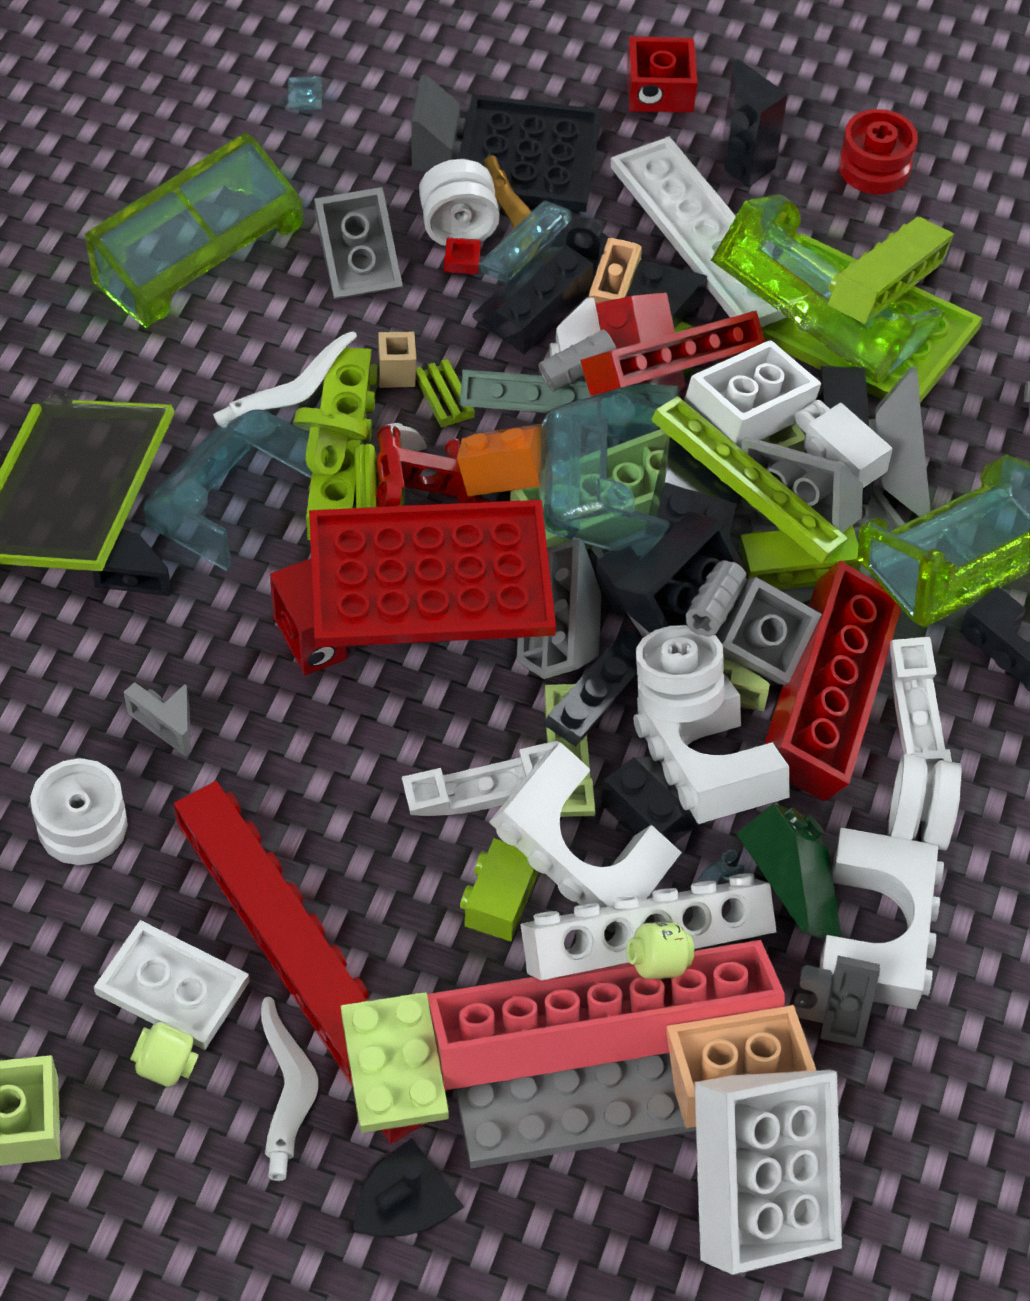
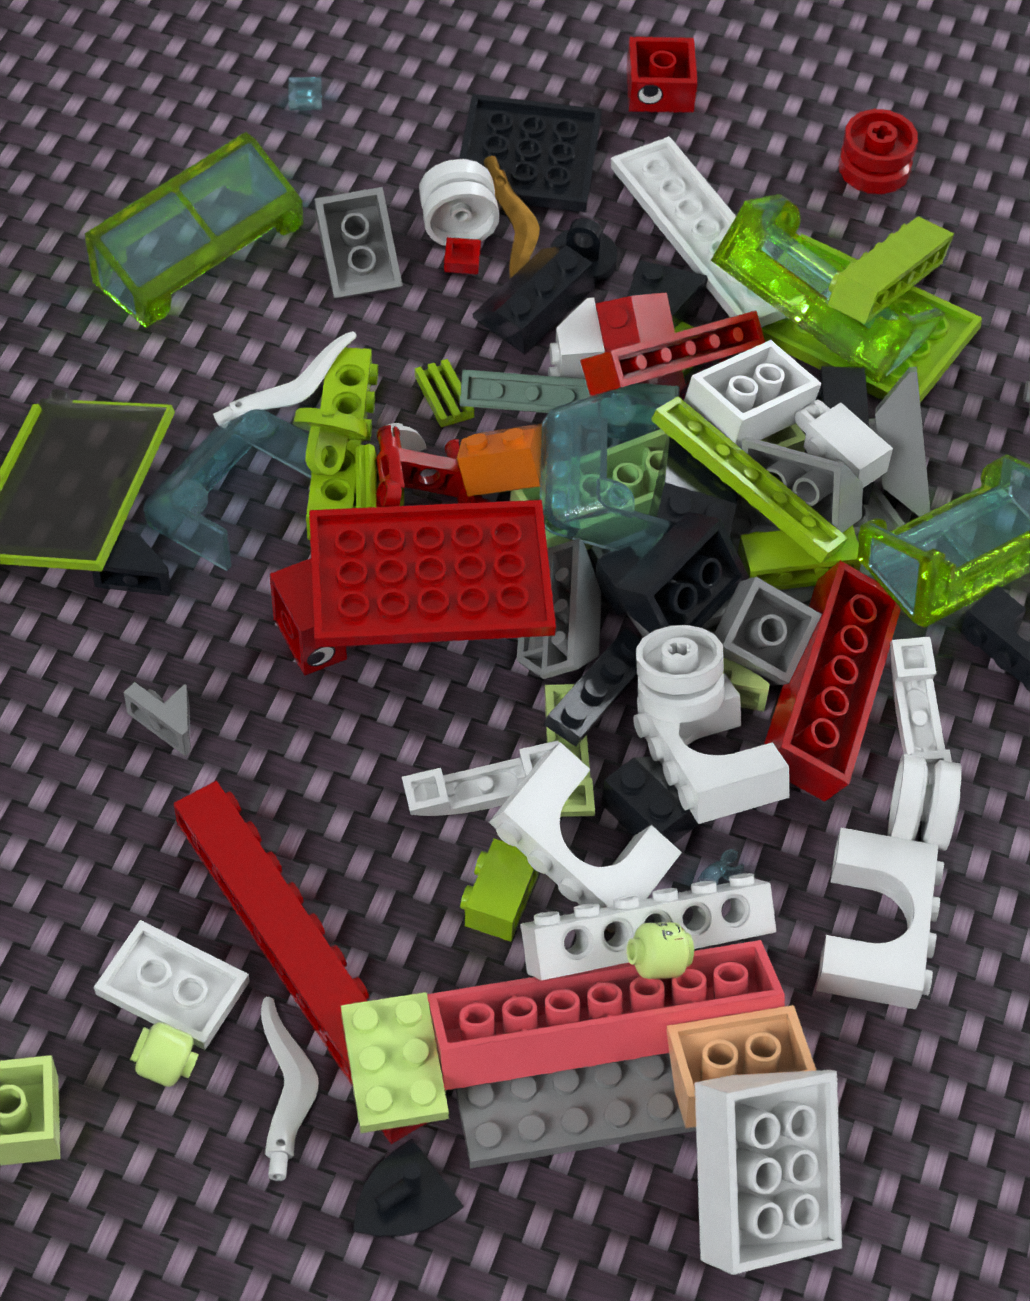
white wheel [30,758,128,865] -> none
tan brick [378,332,416,388] -> none
dark grey slope [412,75,466,172] -> none
clear light blue tile [479,200,572,283] -> none
light grey axle [538,329,616,392] -> none
light nougat brick [589,238,642,315] -> none
light grey axle [686,561,747,637] -> none
black slope [723,59,788,187] -> none
dark green slope [736,803,842,940] -> none
dark grey plate [794,955,880,1047] -> none

